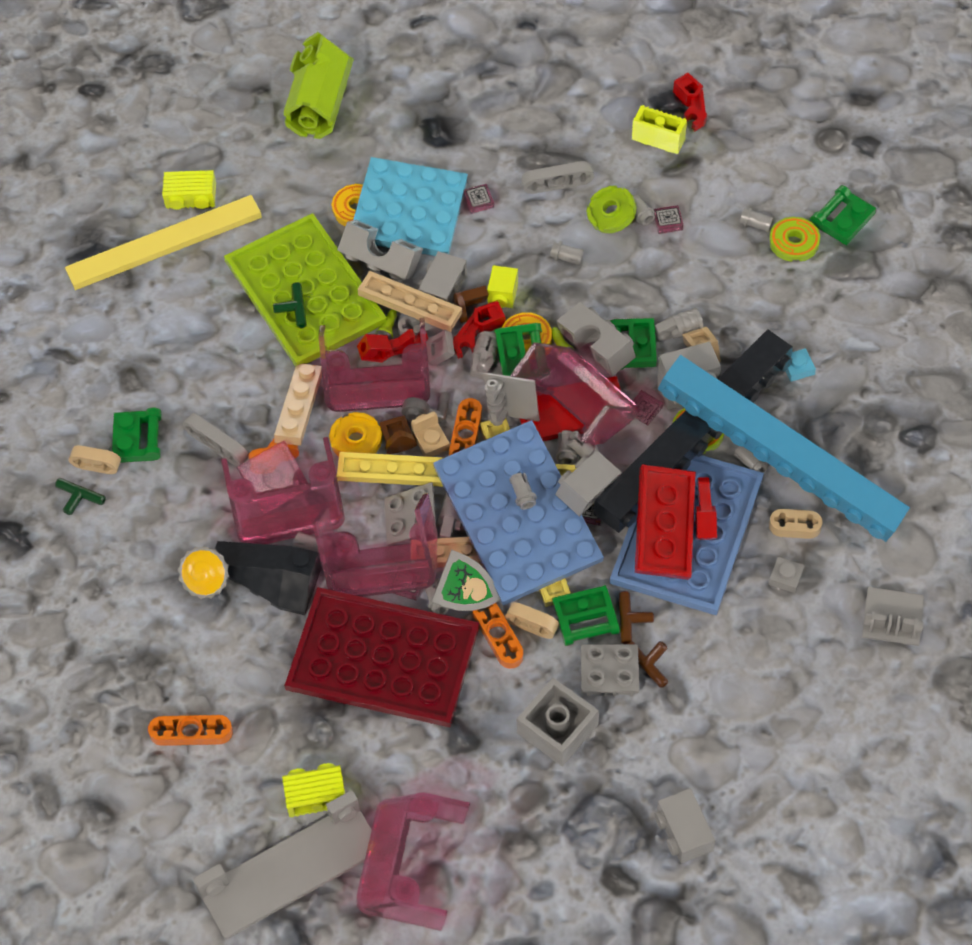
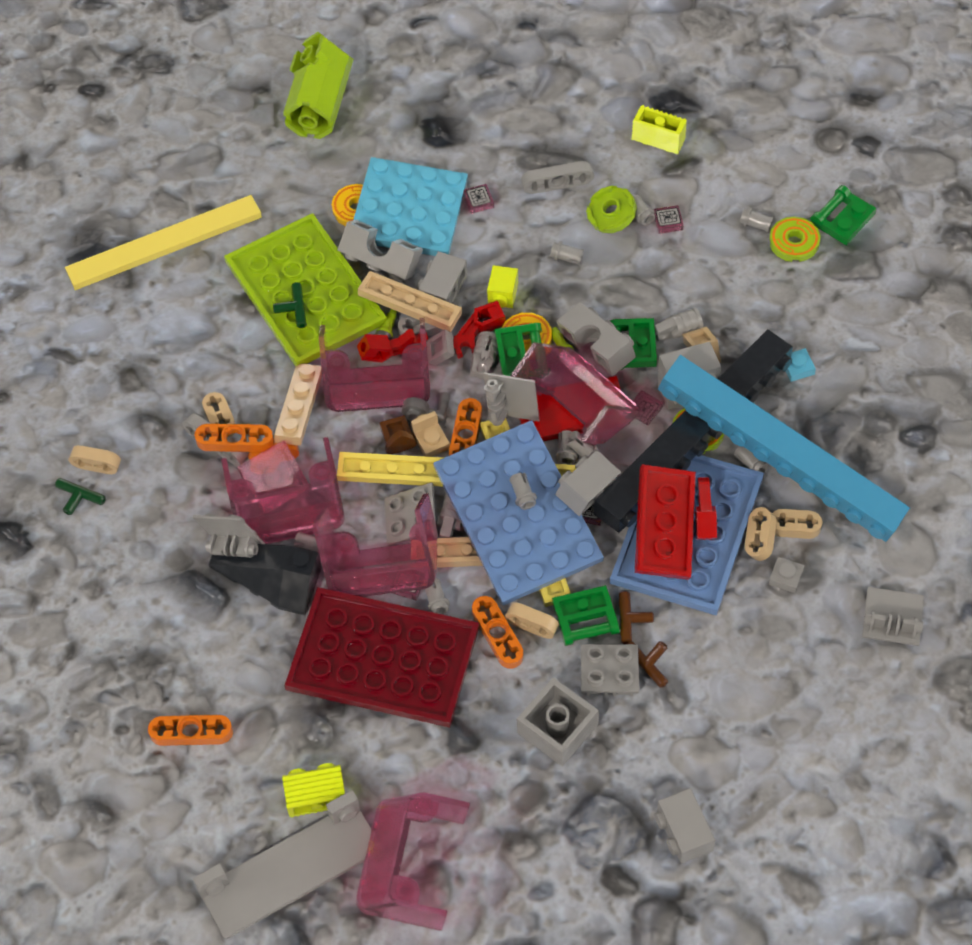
green plate [112,407,162,463] -> none
neon yellow brick [162,170,216,210] -> none
yellow piece [177,546,229,599] -> none
yellow tile [329,412,383,457] -> none
shield [431,550,500,611] -> none
reddish brown tile [453,285,488,324] -> none
red piece [673,73,707,132] -> none
none -> light grey hinge [193,513,265,558]
none -> orange beam [194,424,274,452]
none -> tan beam [202,392,235,437]
none -> tan beam [745,507,776,561]

